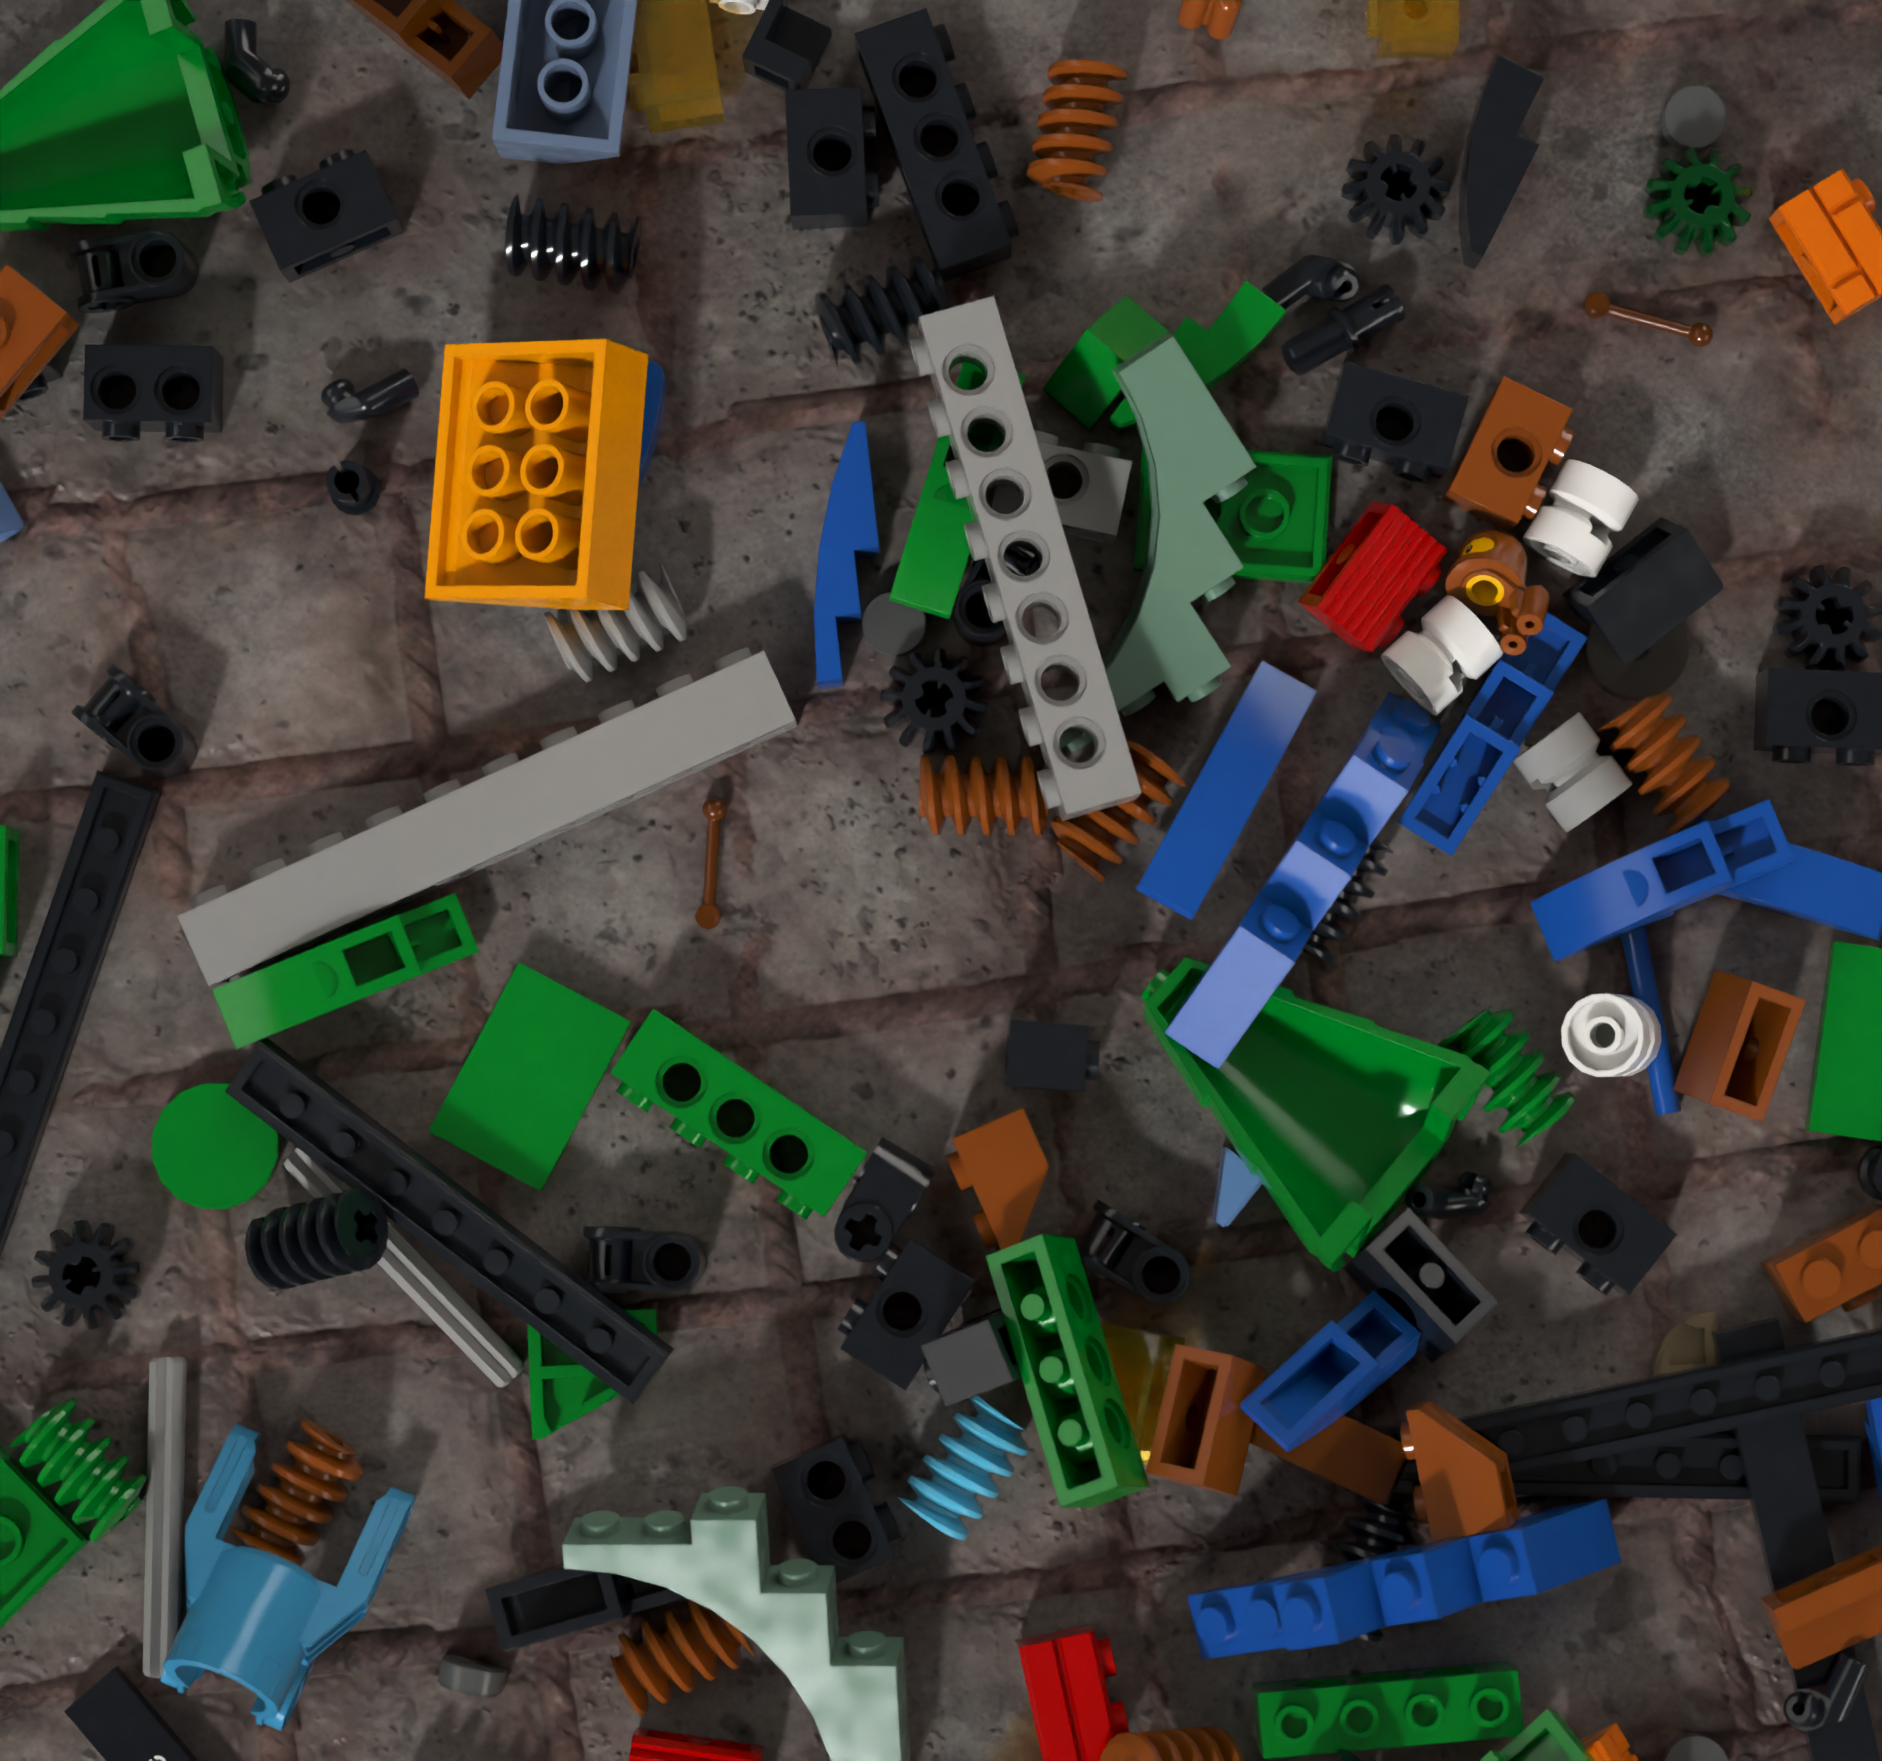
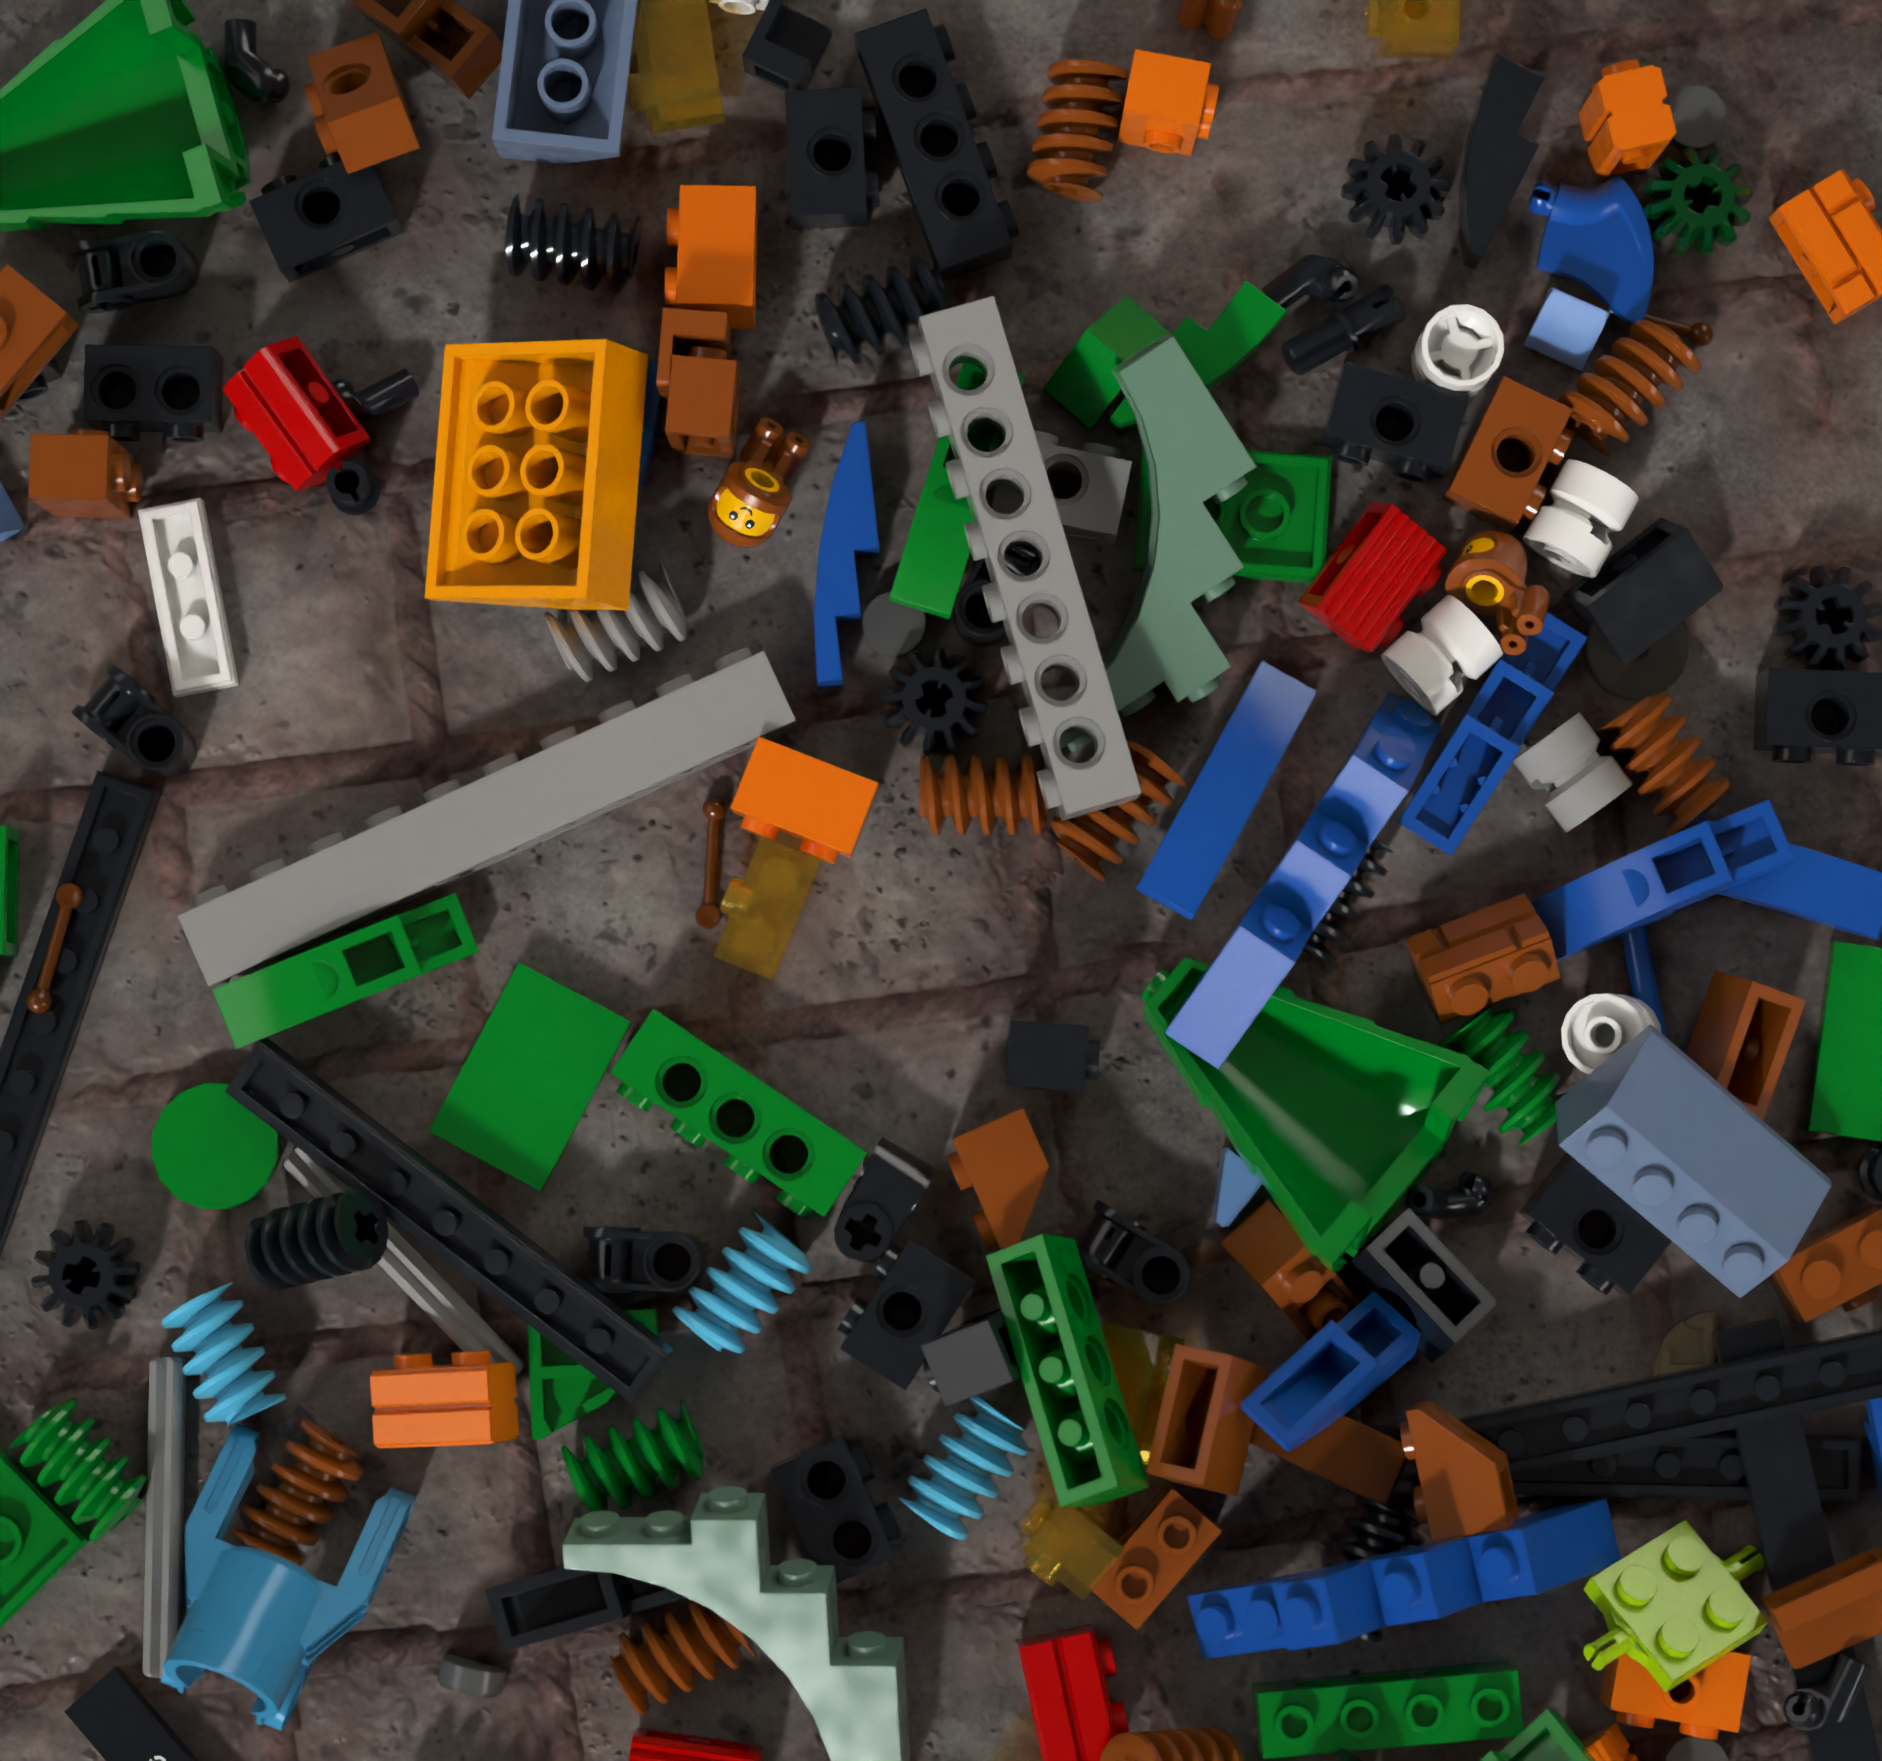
none -> reddish brown hinge [26,883,84,1014]
none -> dark orange brick [28,429,143,519]
none -> white tile [138,498,239,698]
none -> medium azure piece [161,1282,287,1427]
none -> red brick [222,336,371,492]
none -> dark orange brick [303,31,420,174]
none -> orange brick [370,1350,519,1449]
none -> green piece [561,1399,705,1512]
none -> dark orange panel [656,307,734,406]
none -> orange brick [665,185,759,329]
none -> dark orange brick [665,347,743,458]
none -> medium azure piece [671,1212,812,1354]
none -> dark orange piece [708,417,811,548]
none -> clear yellow brick [713,837,823,983]
none -> orange brick [731,736,879,864]
none -> clear yellow brick [1018,1492,1125,1600]
none -> dark orange brick [1085,1482,1222,1630]
none -> orange brick [1117,49,1219,156]
none -> dark orange slope [1220,1200,1360,1341]
none -> dark orange brick [1406,893,1561,1025]
none -> white wheel [1411,304,1504,398]
none -> medium blue slope [1524,287,1610,371]
none -> blue arm [1528,175,1654,326]
none -> sand blue slope [1555,1024,1831,1298]
none -> dark orange piece [1559,319,1702,457]
none -> orange brick [1578,60,1677,180]
none -> lime plate [1583,1520,1768,1693]
none -> orange brick [1600,1647,1751,1740]

